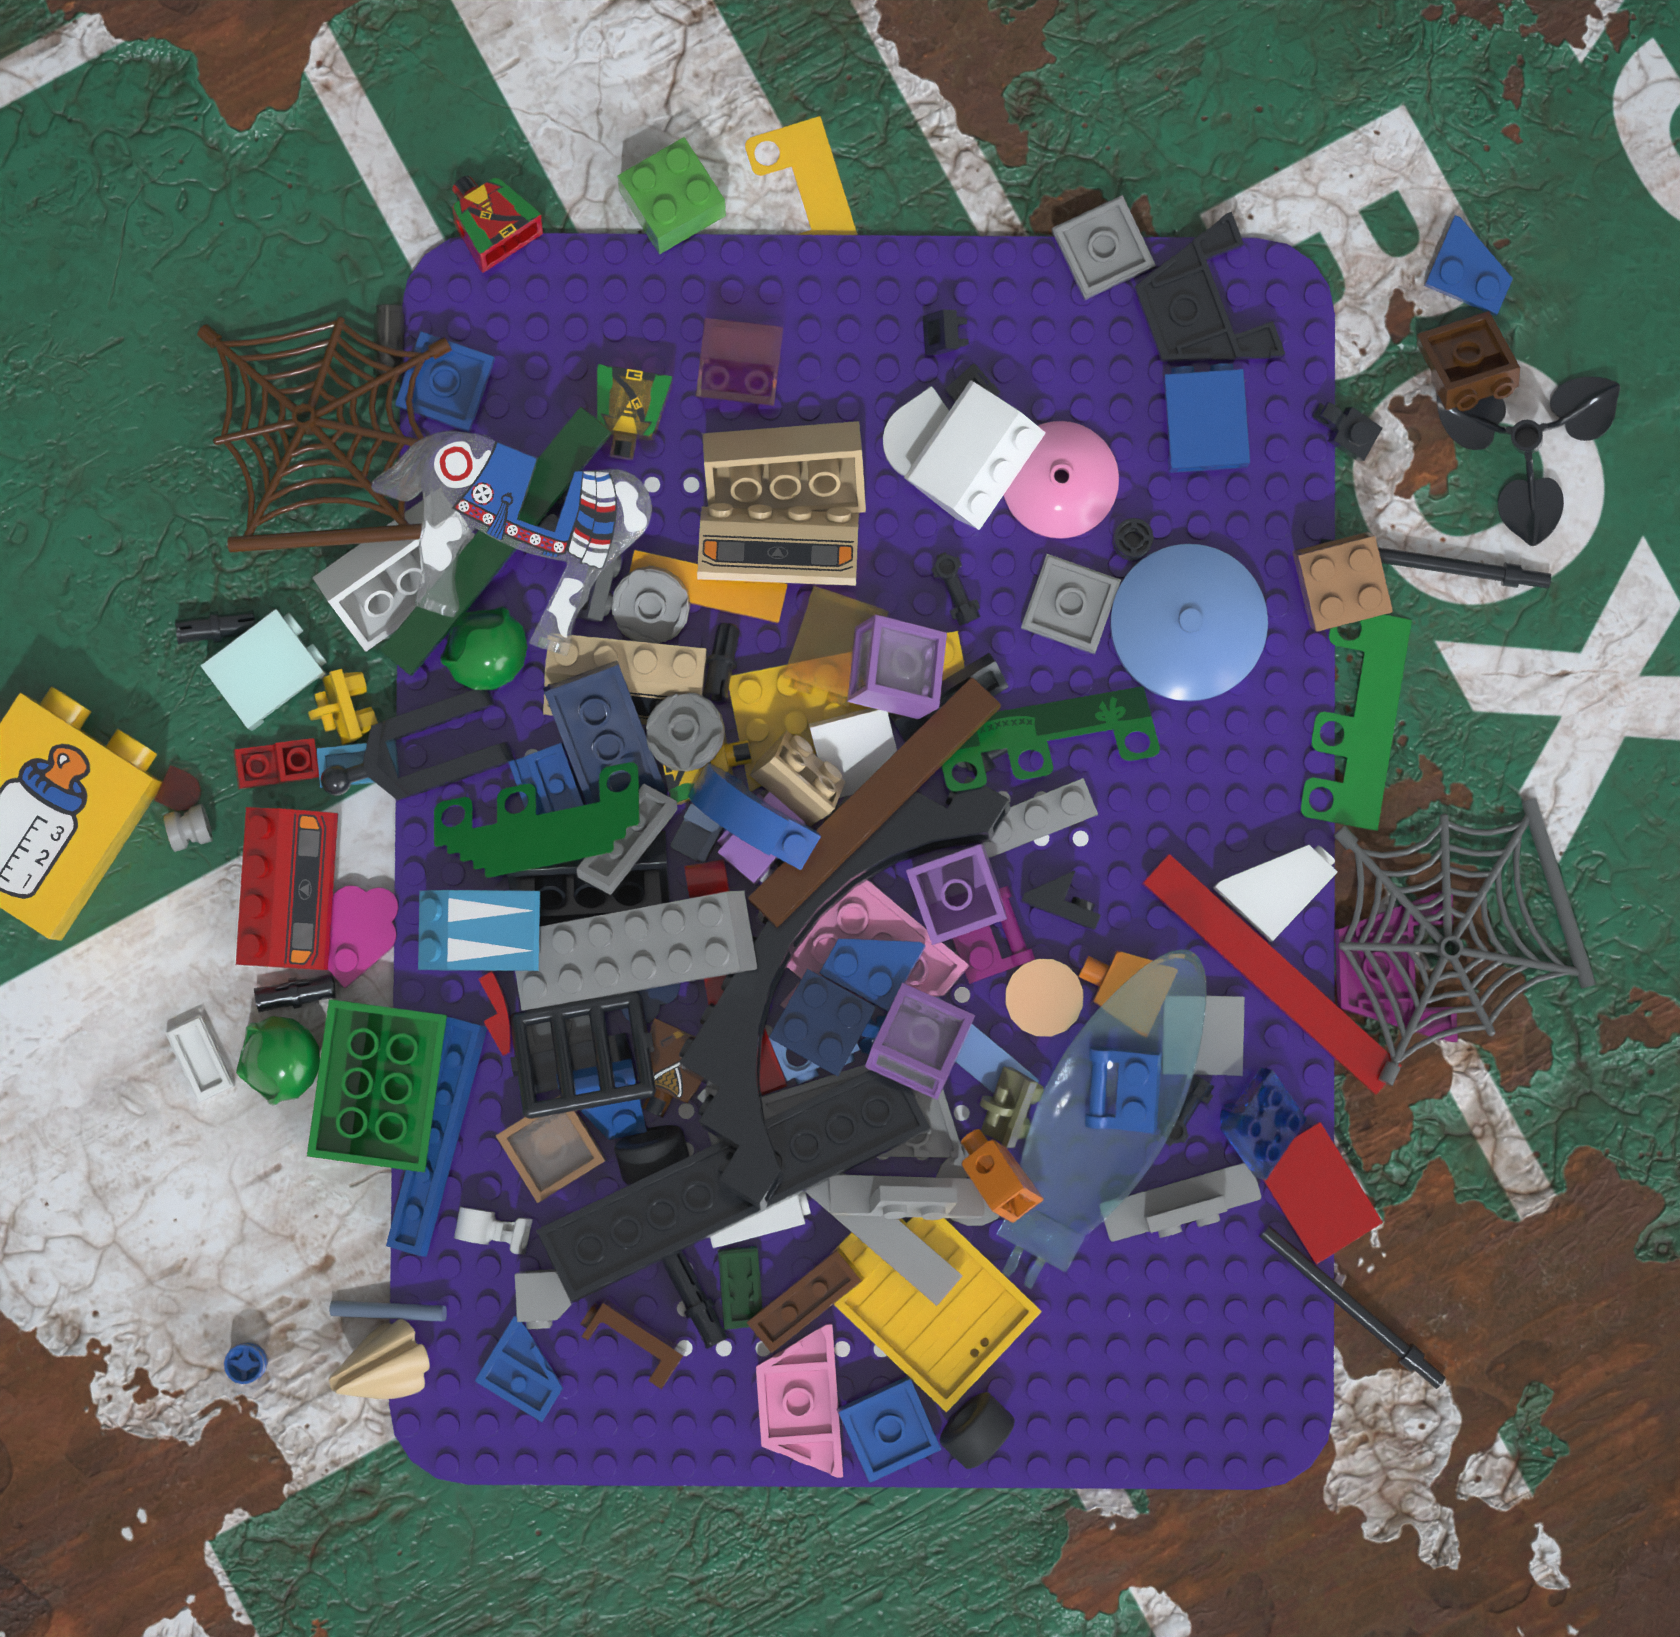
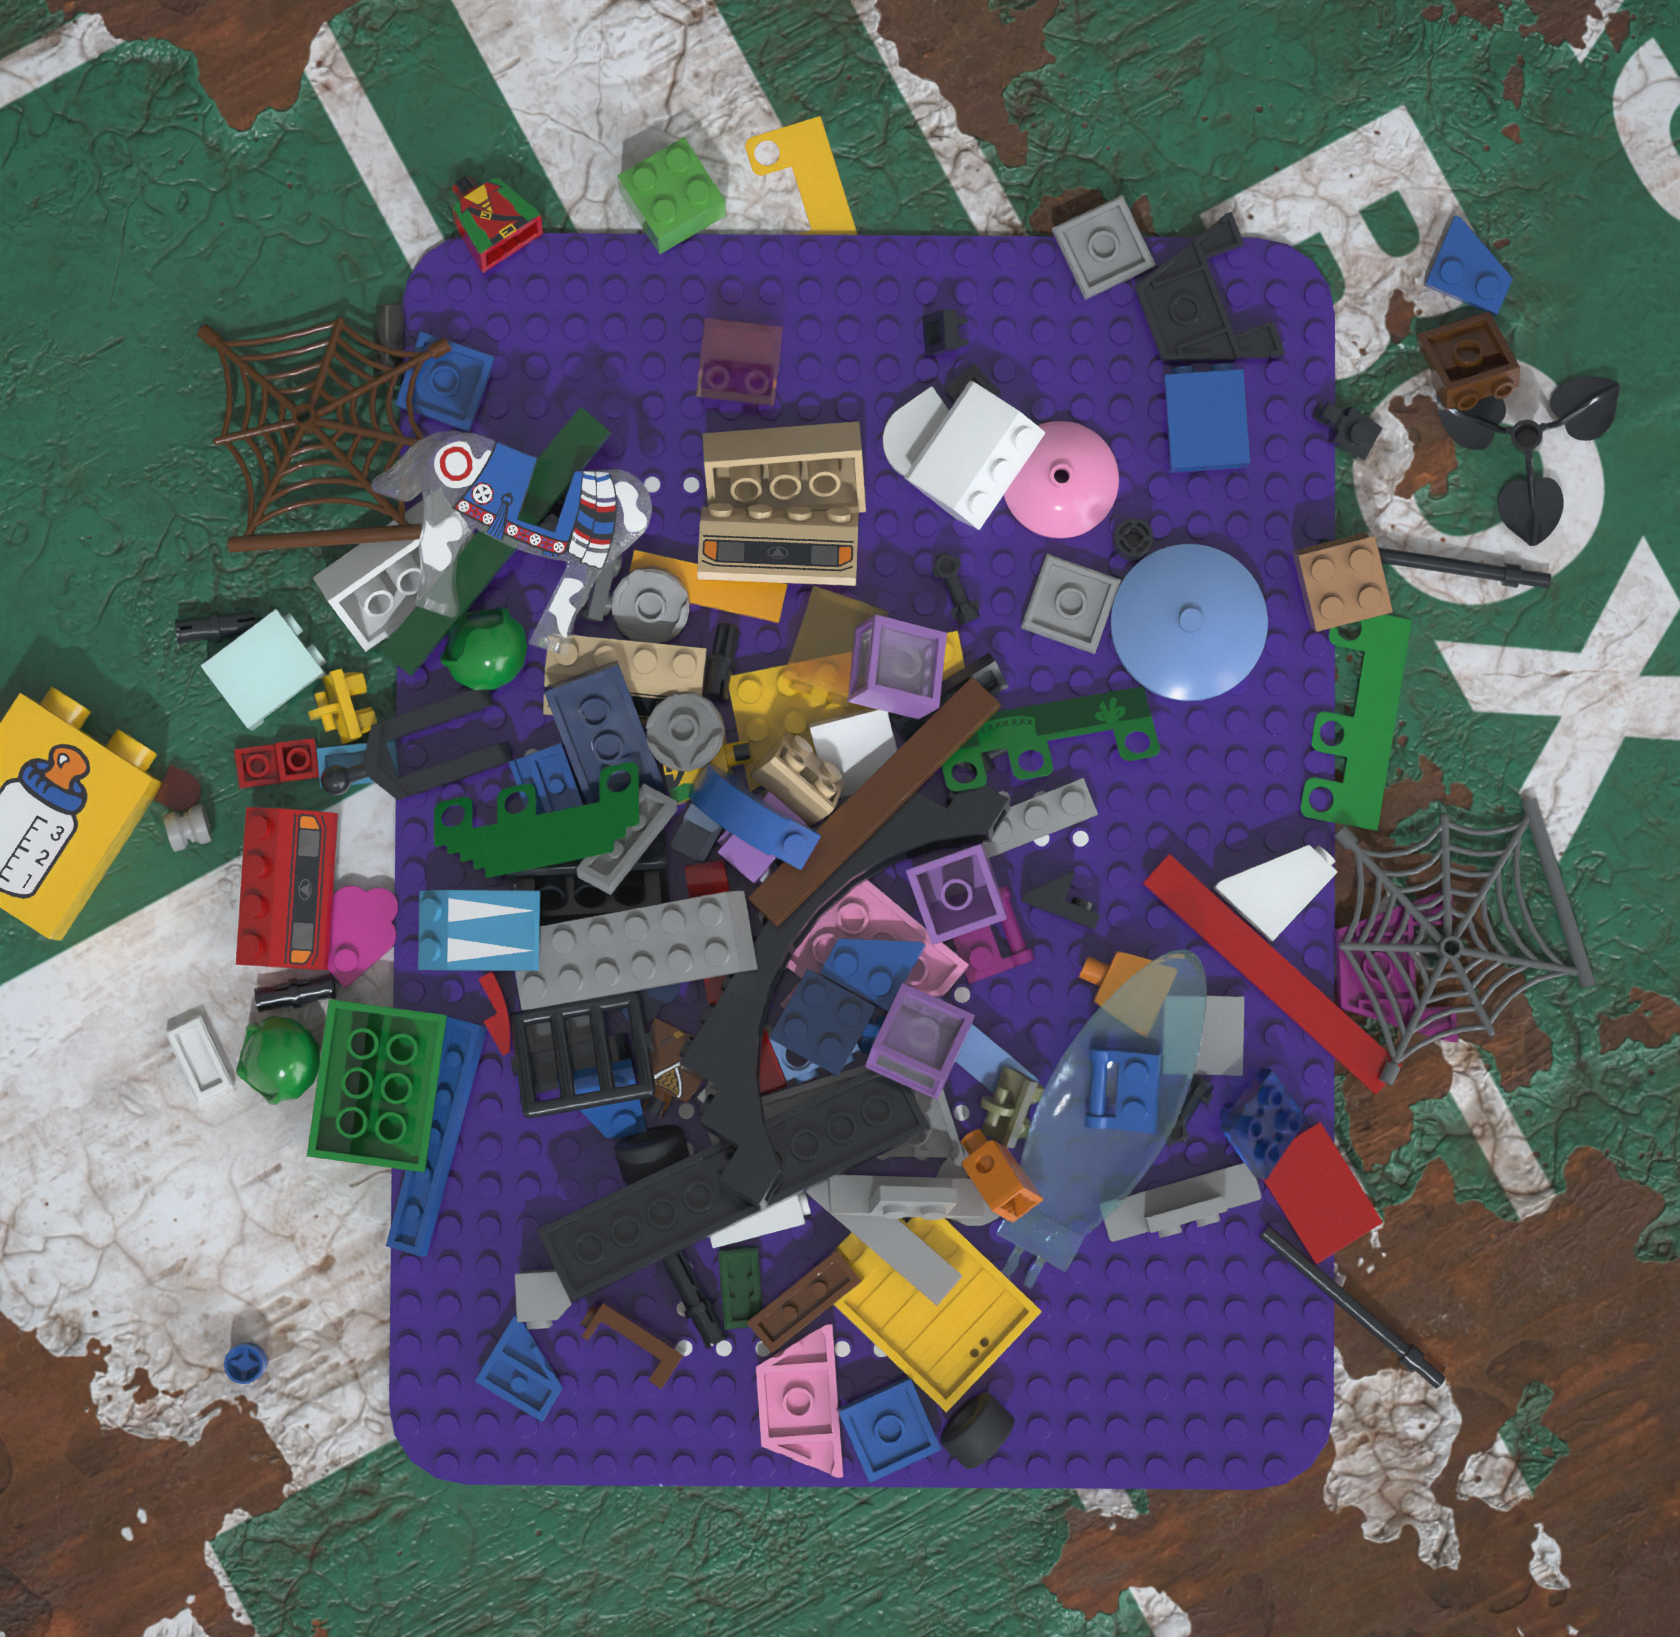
sand blue bar [329,1300,447,1321] -> none
tan hat [329,1319,430,1399] -> none
white leg [454,1207,532,1254] -> none
clear piece [496,1096,607,1203] -> none
torso [597,364,673,460] -> none
light nougat tile [1005,959,1083,1037] -> none

